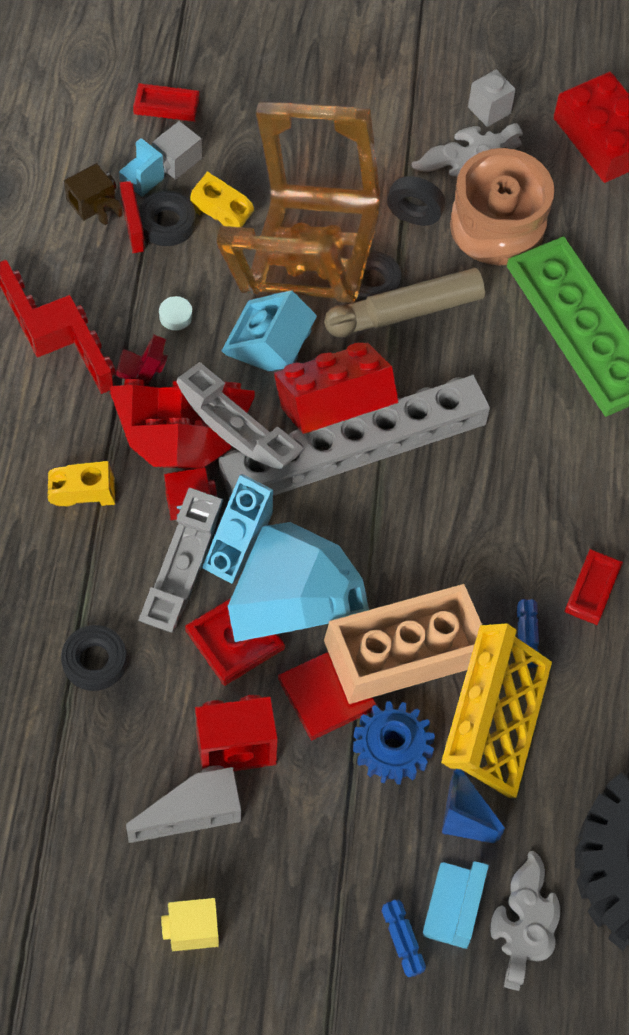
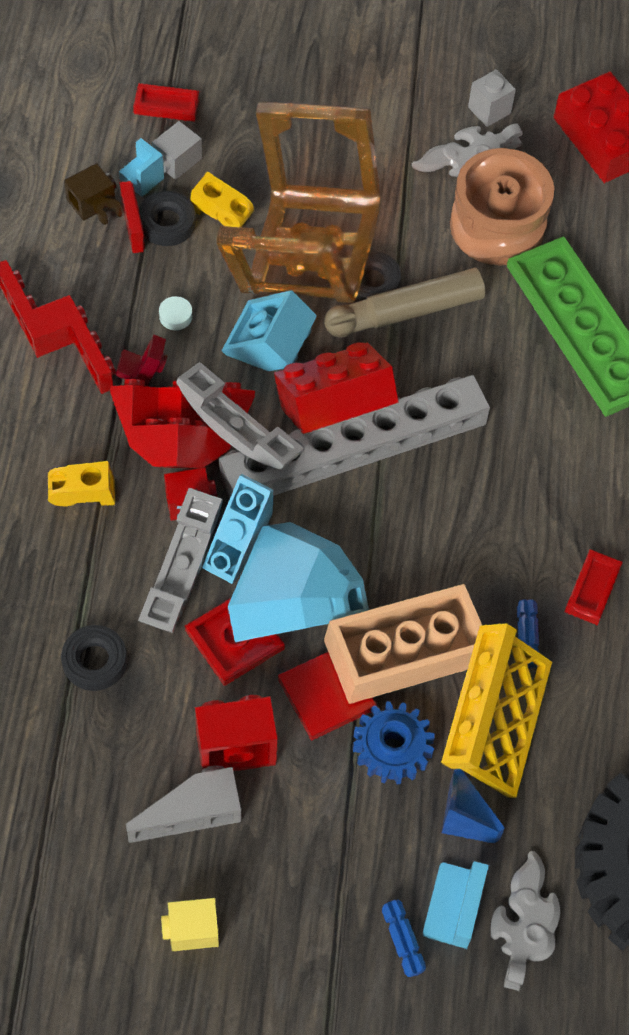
black tyre [387,176,445,226] -> none

